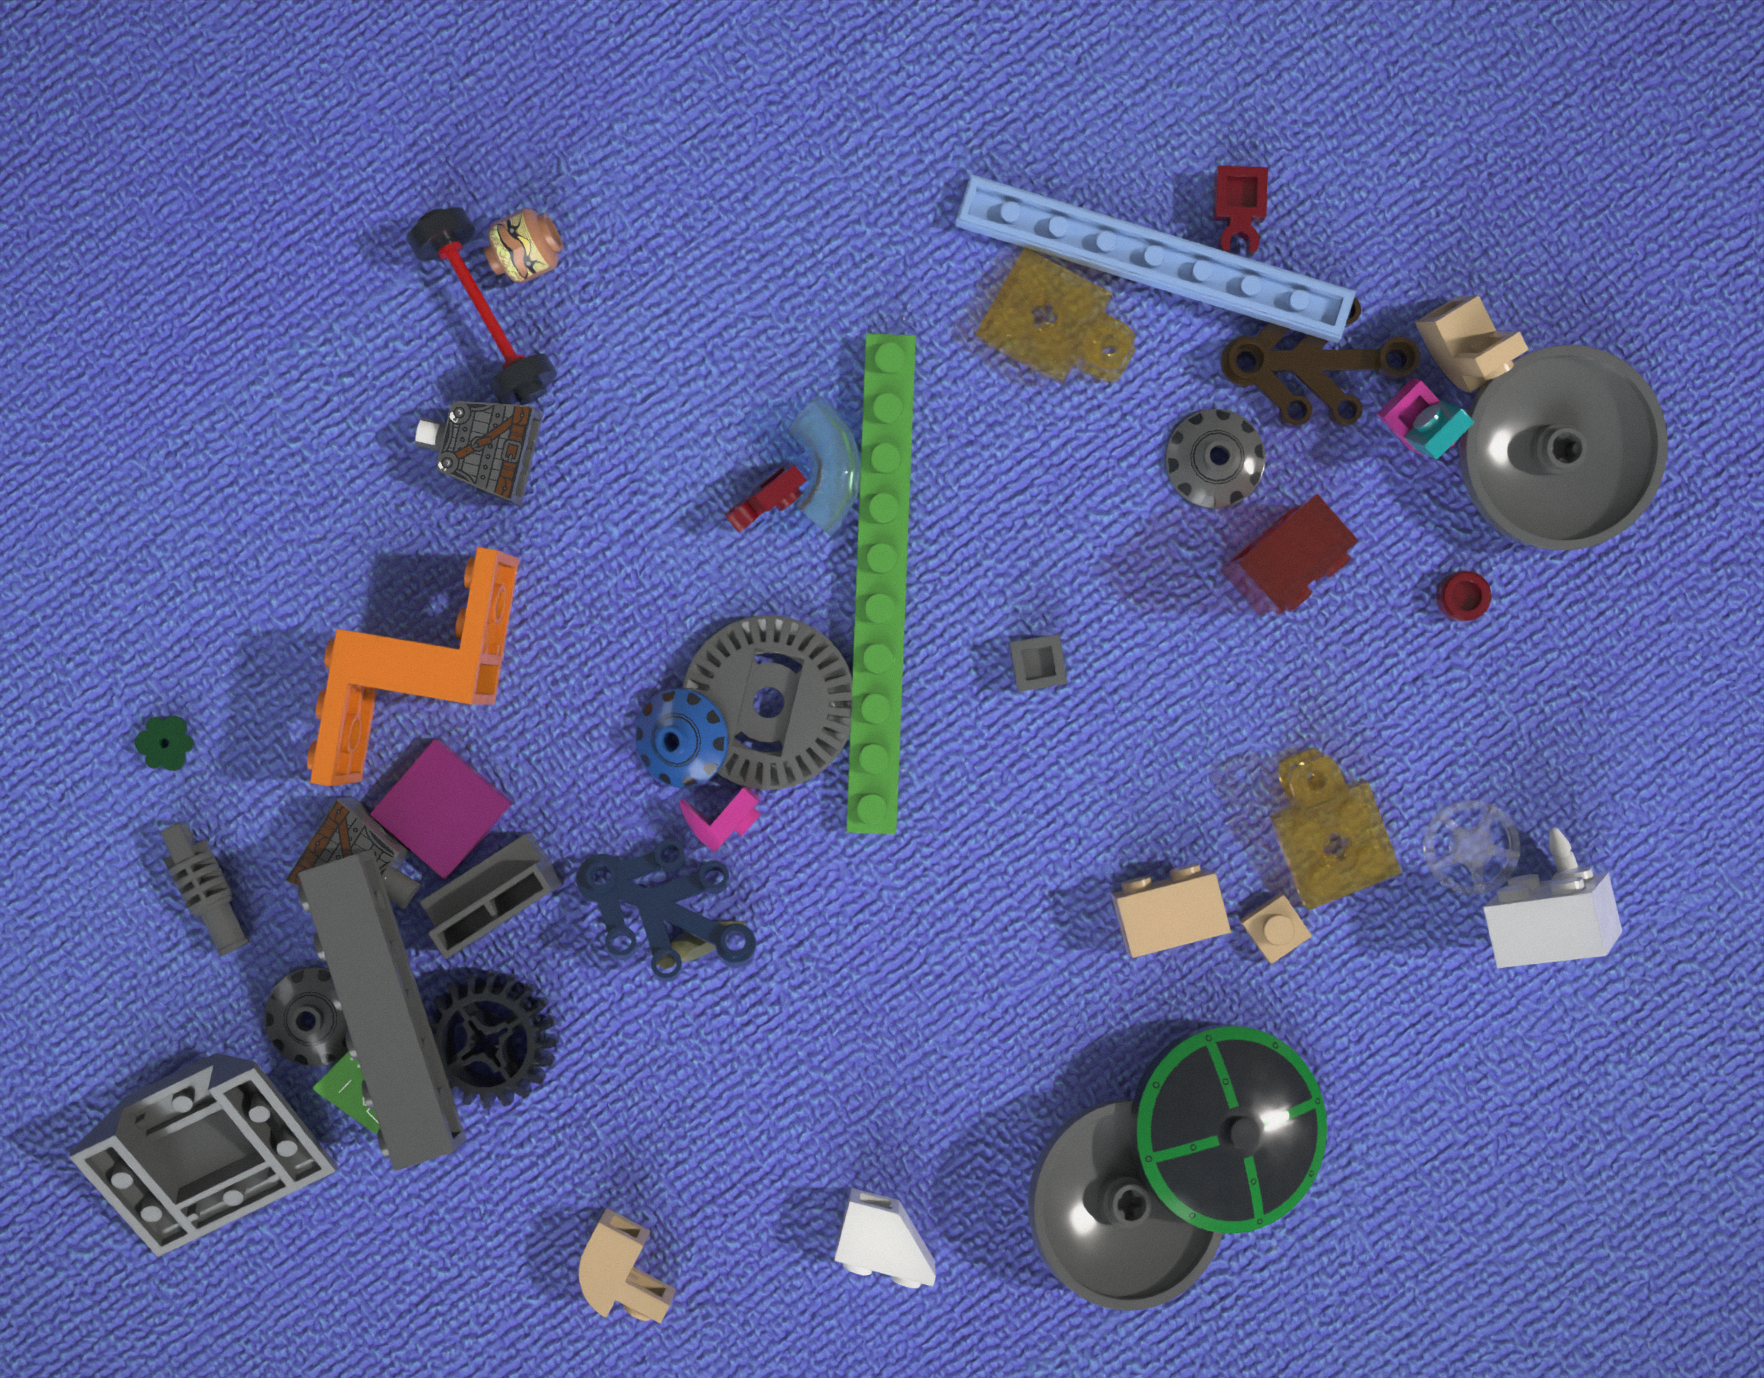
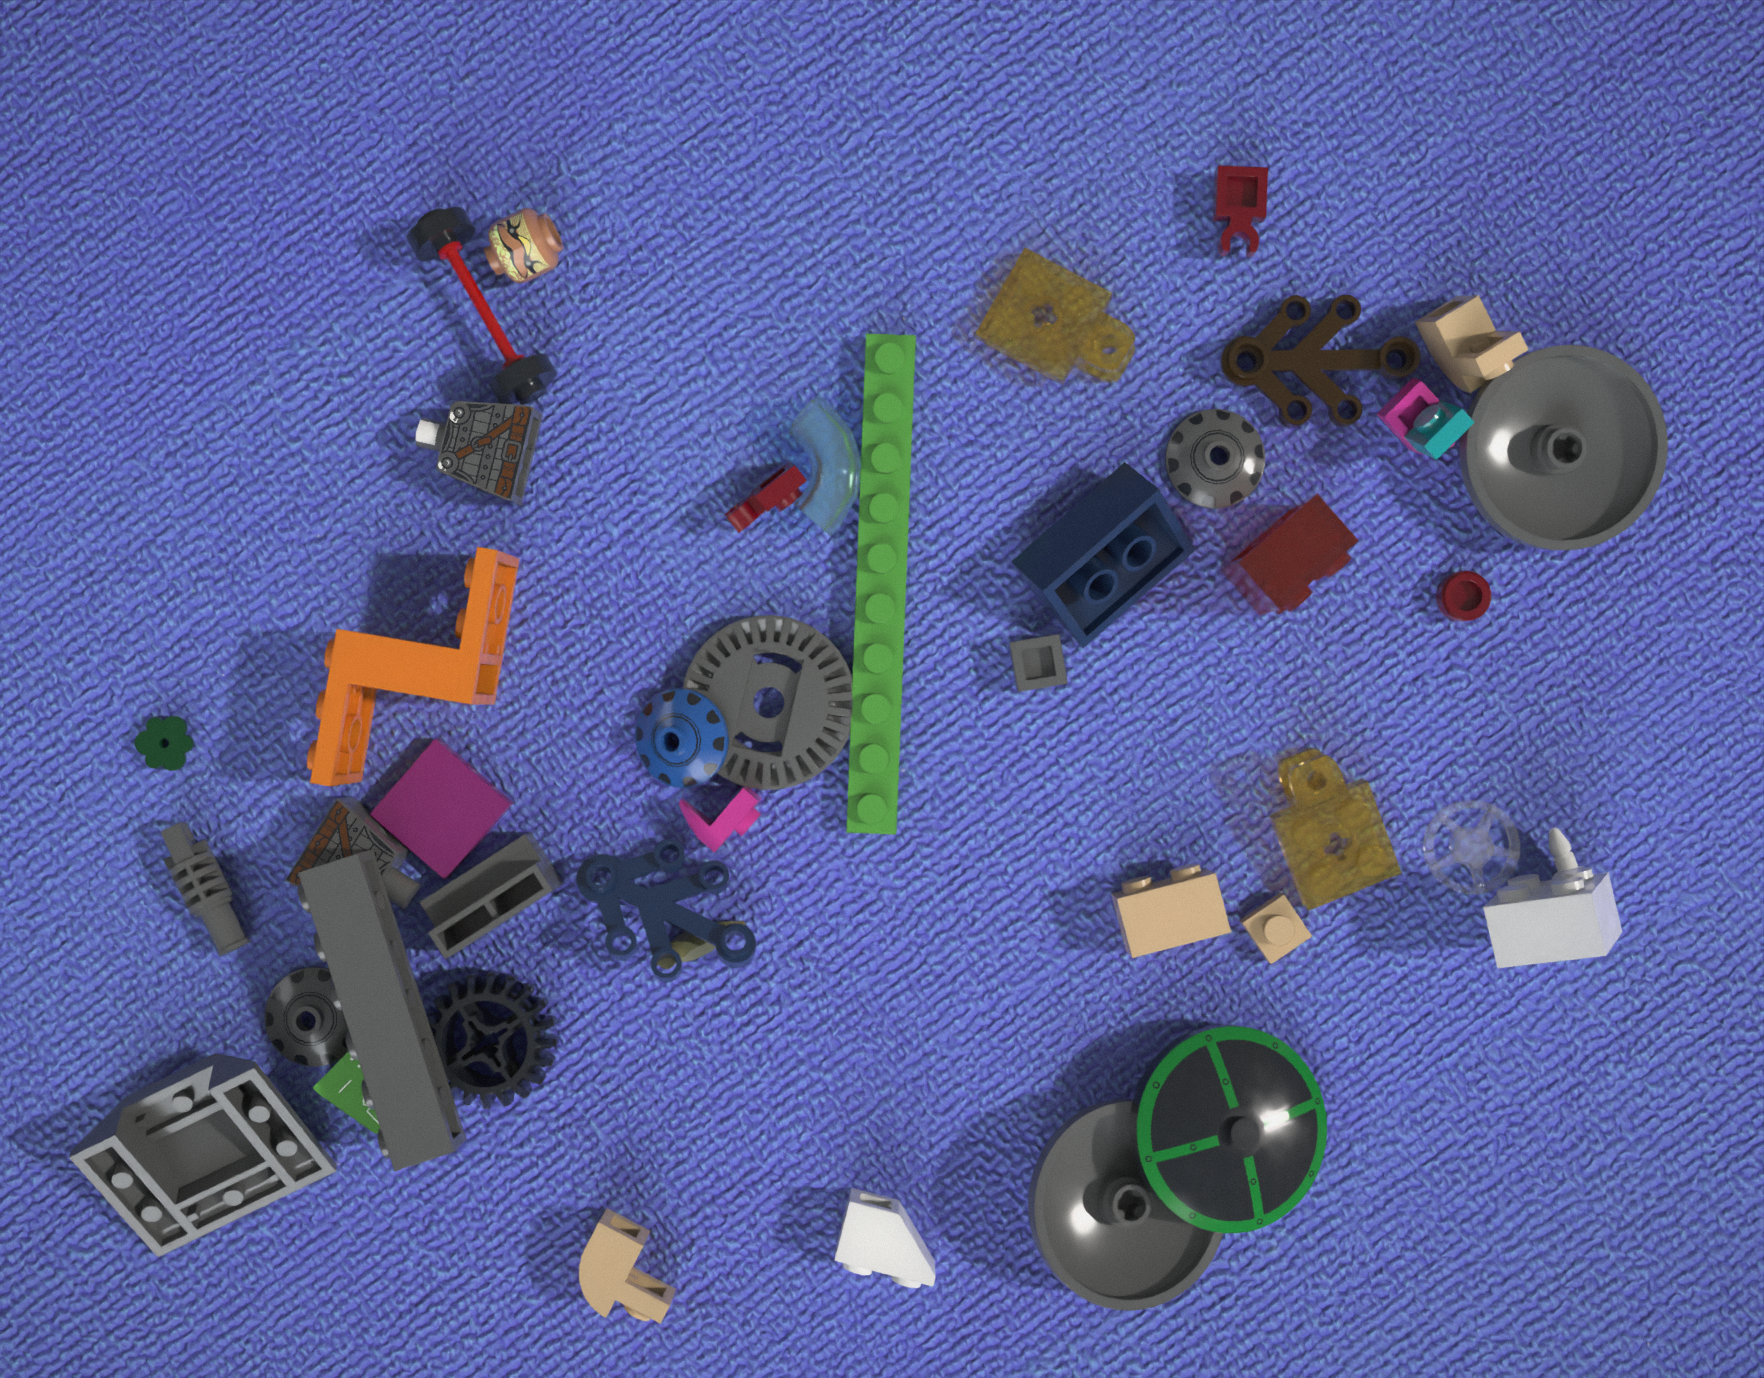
light blue tile [955,174,1356,343] -> none
none -> dark blue slope [1011,462,1195,648]

